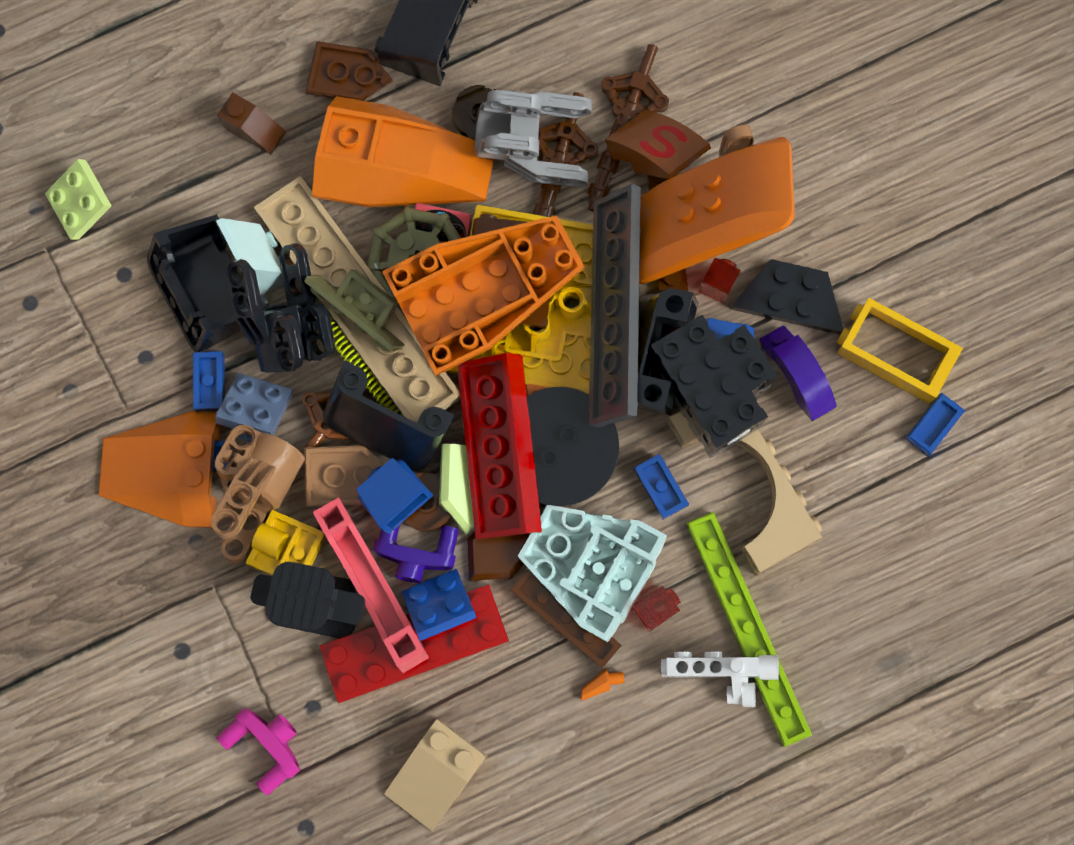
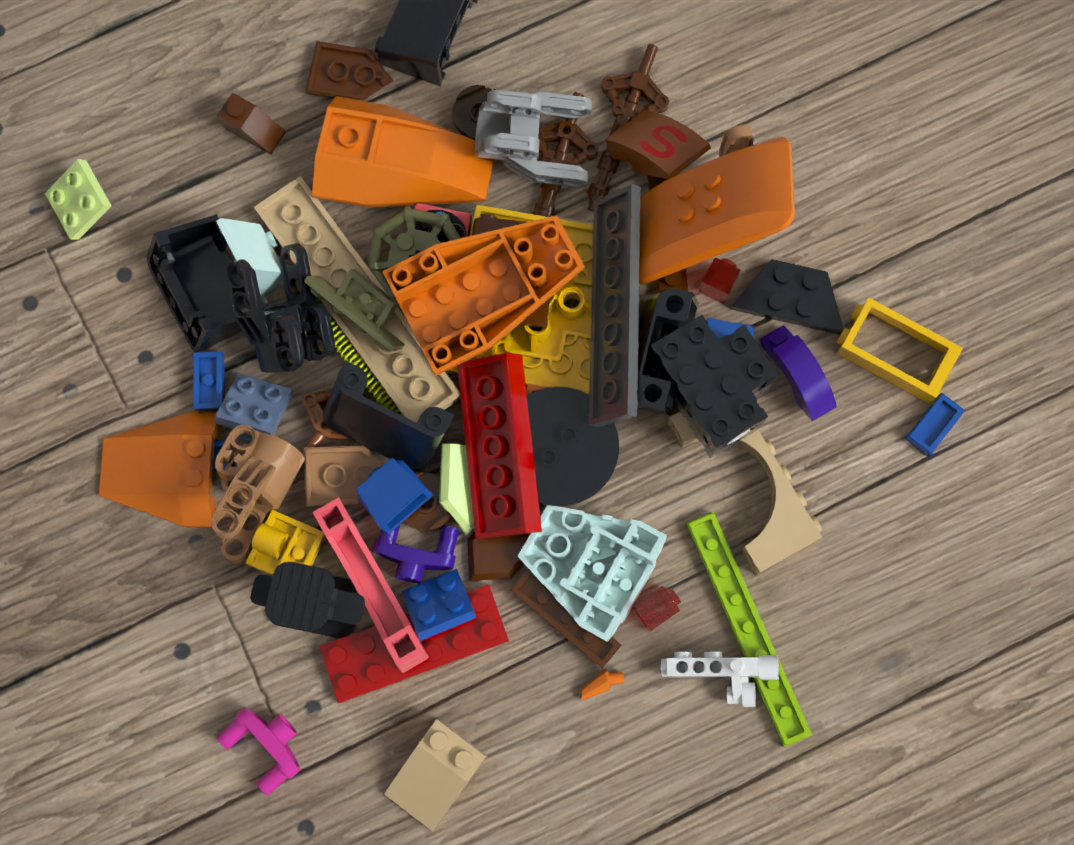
blue plate [634,454,689,520] -> none

